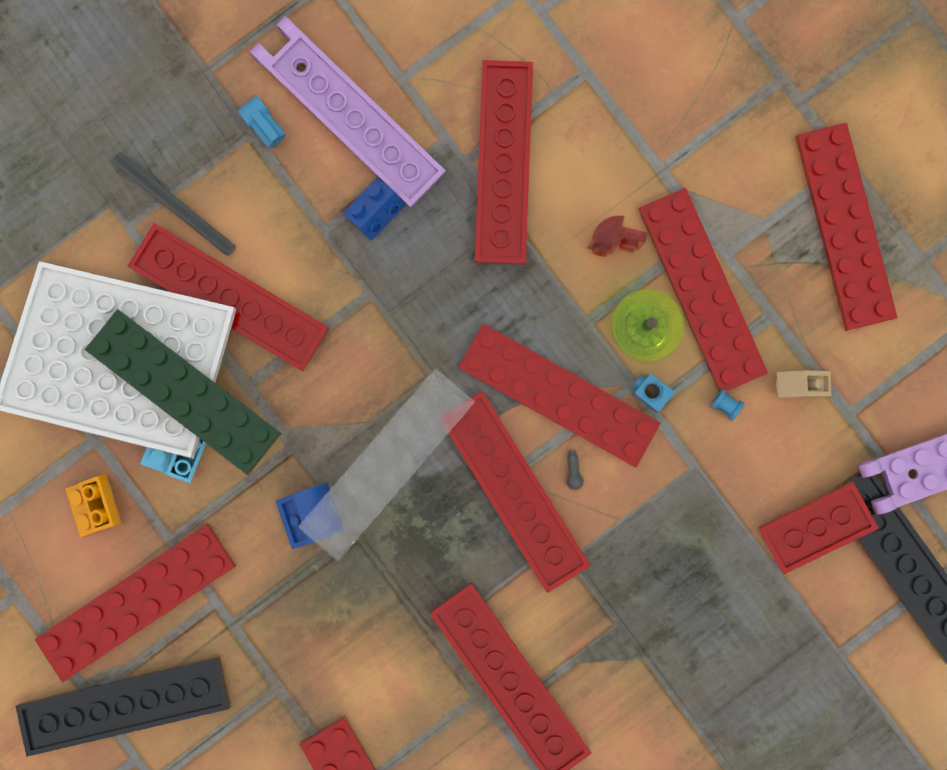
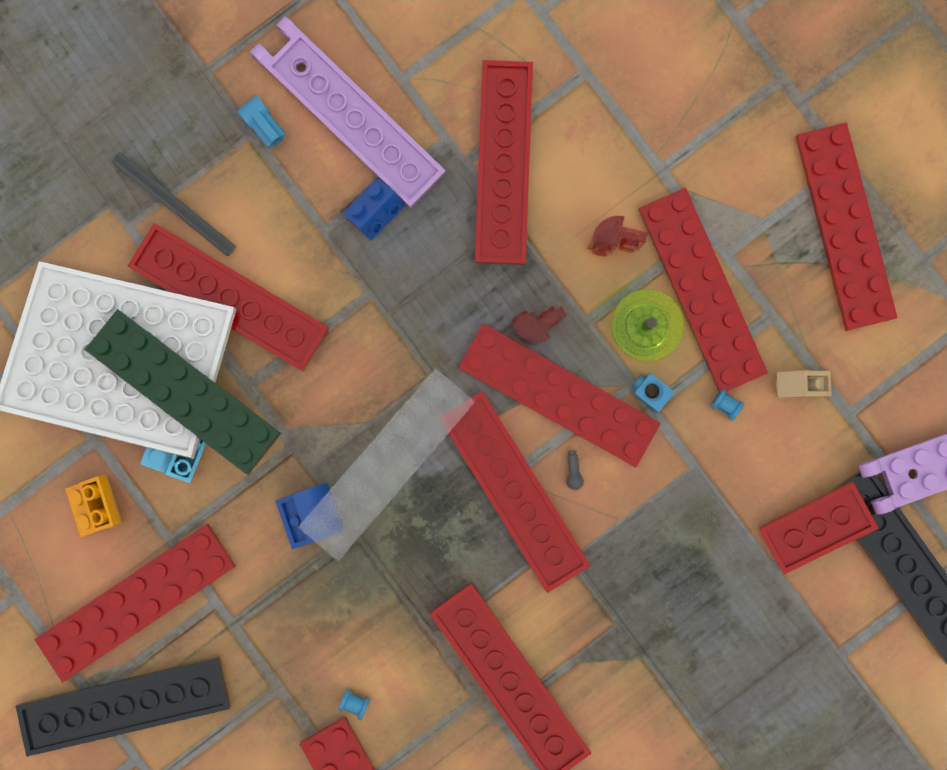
none -> dark azure bush [338,688,371,720]
none -> clear red brick [510,306,567,345]

